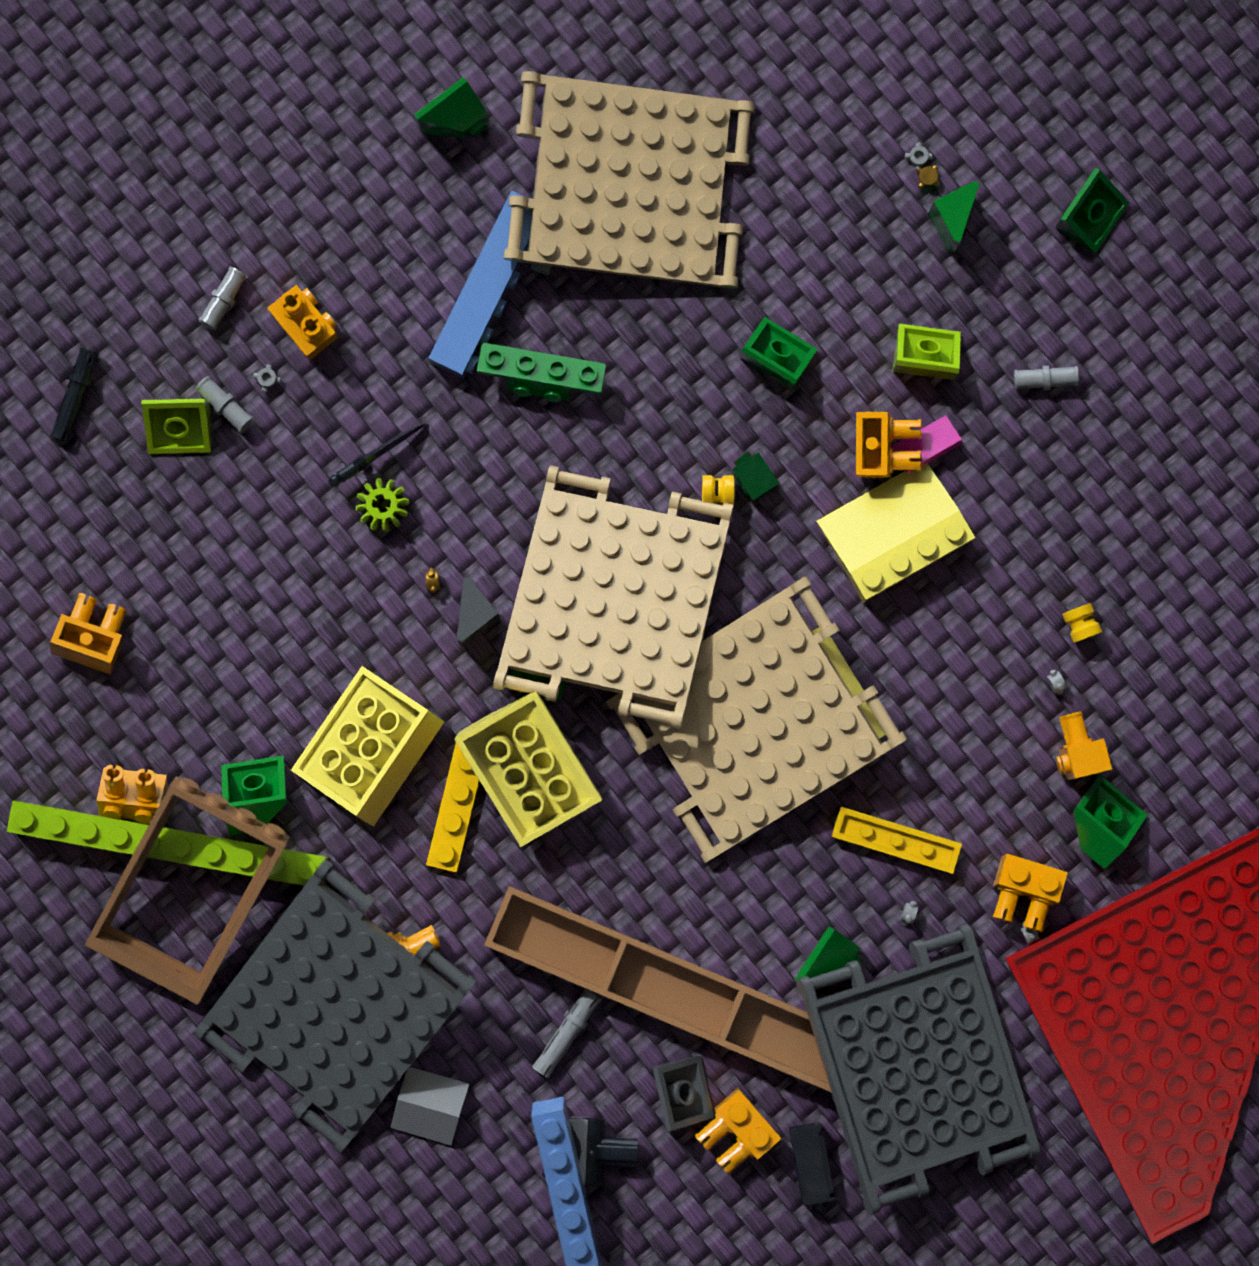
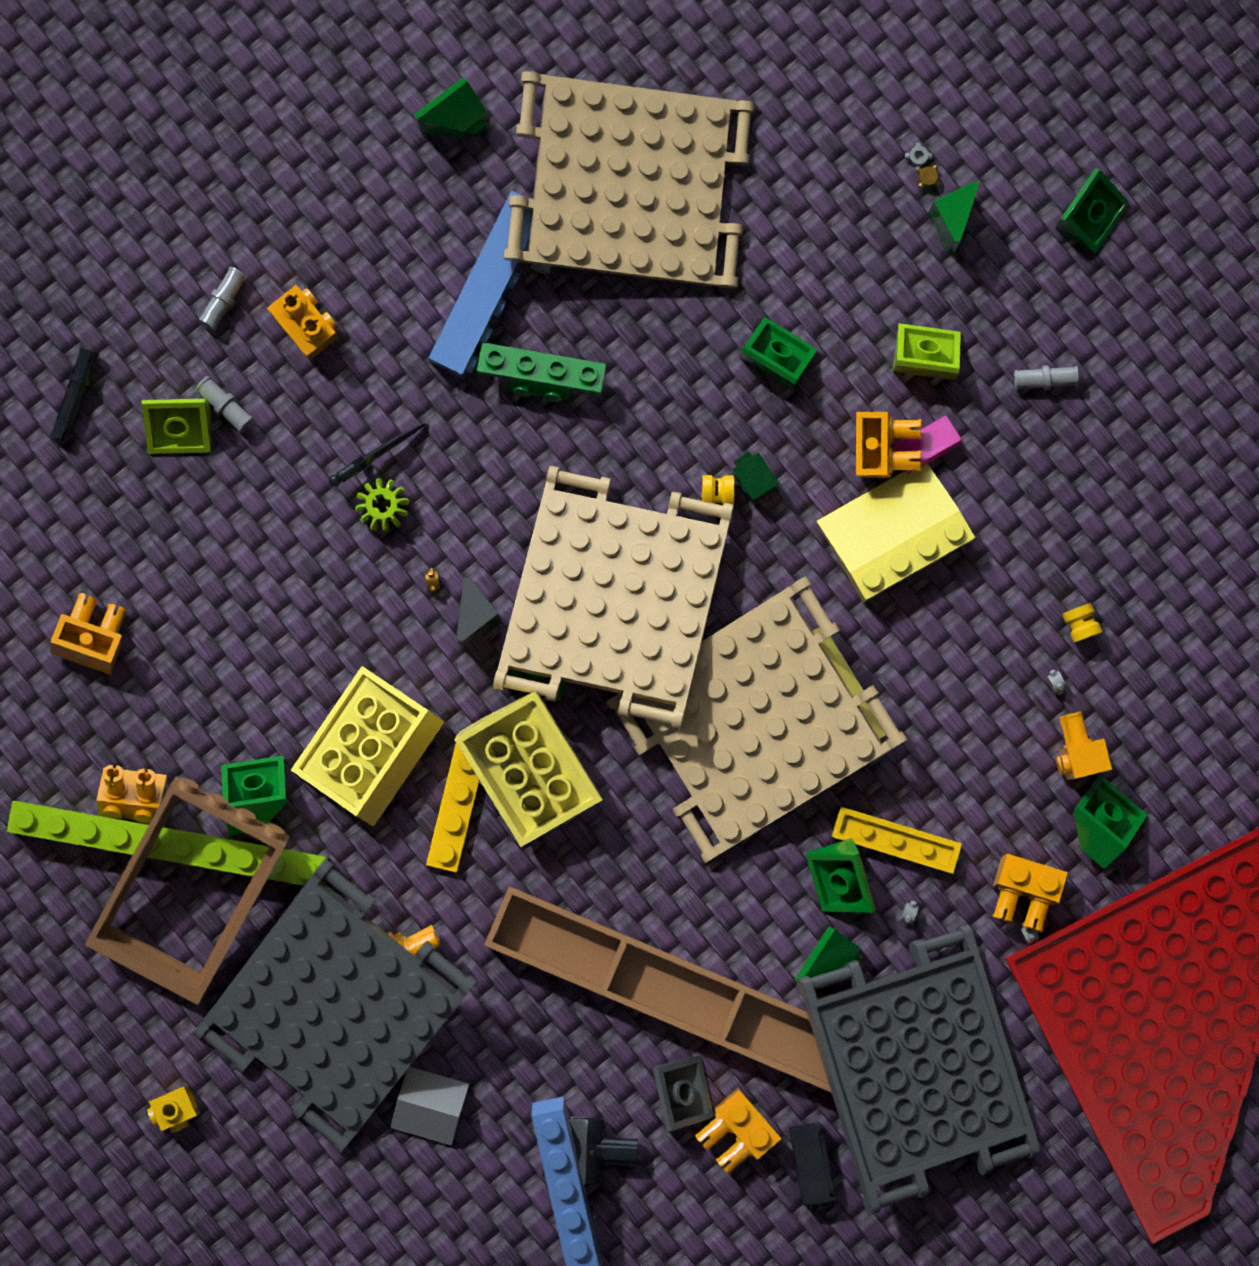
light grey piece [253,364,281,392] -> none
light grey pin [532,988,602,1078] -> none
none -> yellow brick [147,1084,200,1133]
none -> green slope [805,838,876,913]

